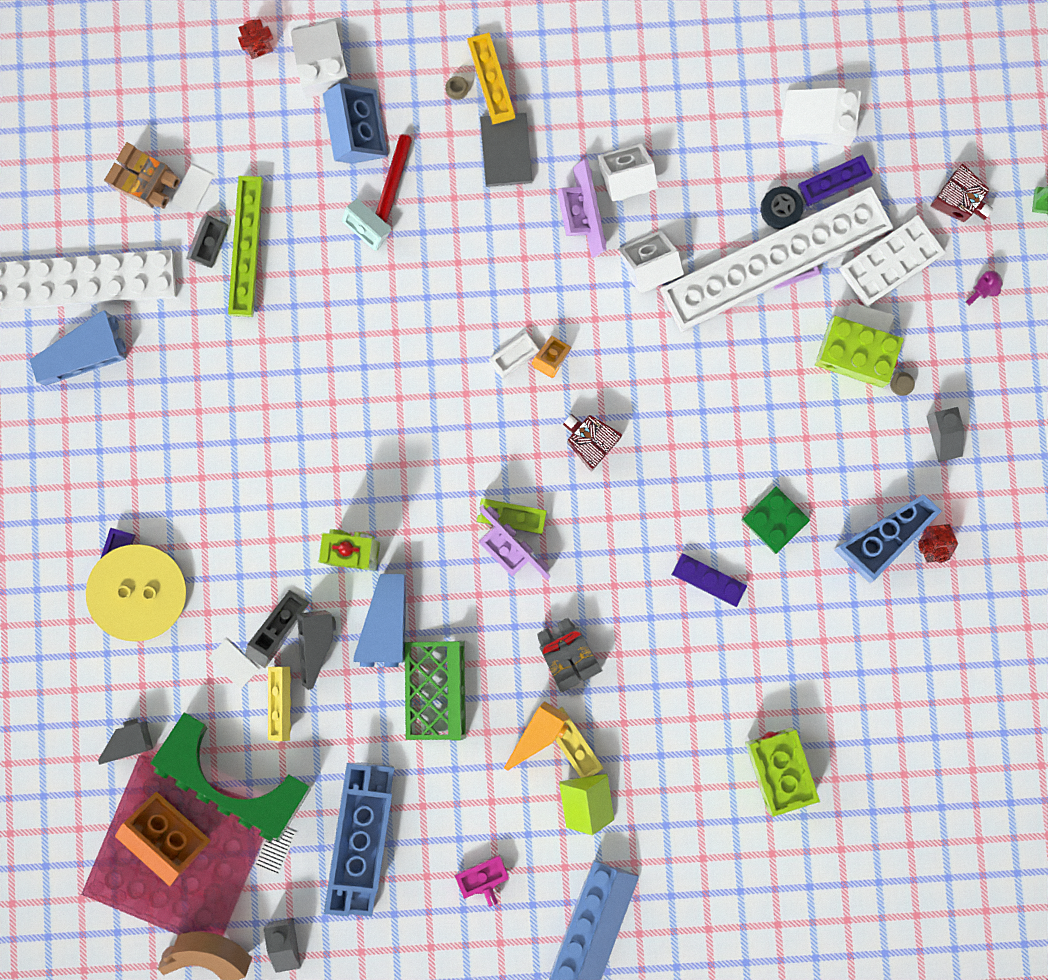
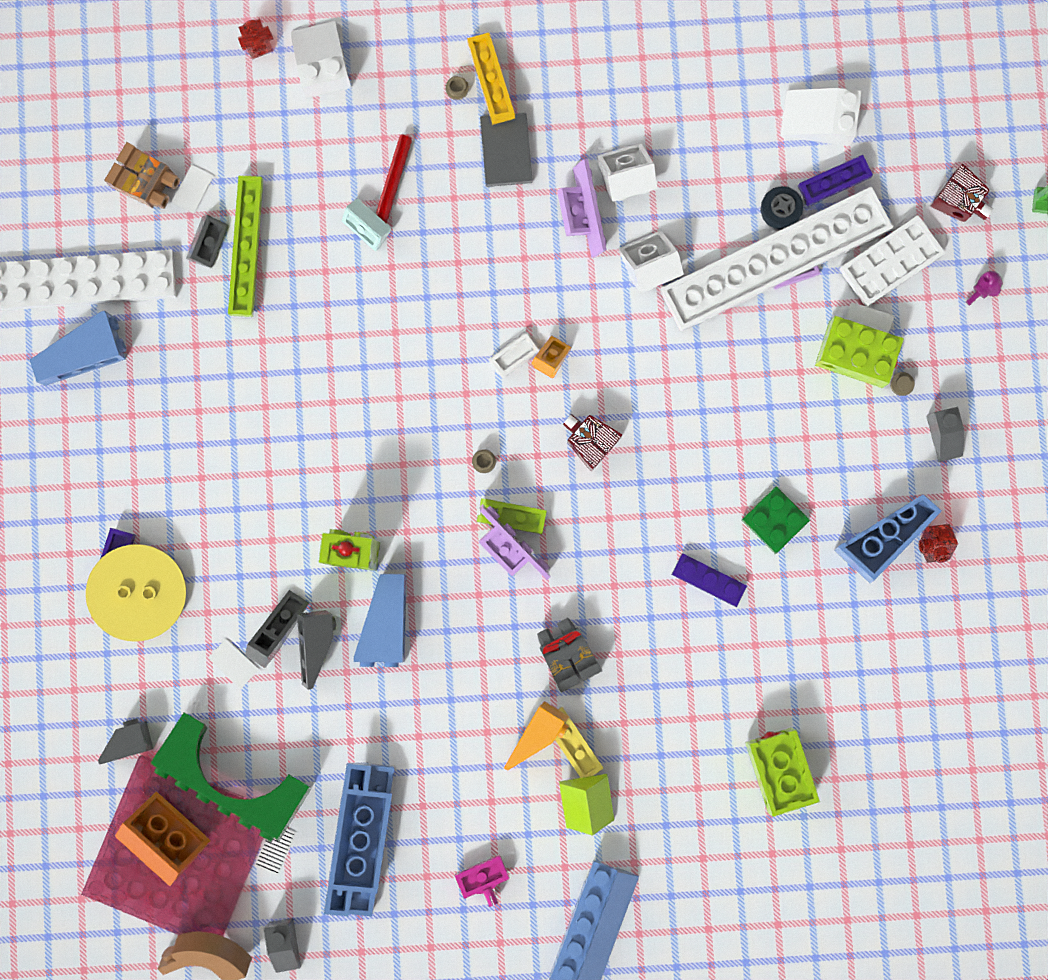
light yellow plate [268,666,291,741] -> none
medium blue slope [323,83,388,164] -> none
bright green fence [405,641,466,741] -> none
none -> dark tan plate [472,449,496,474]

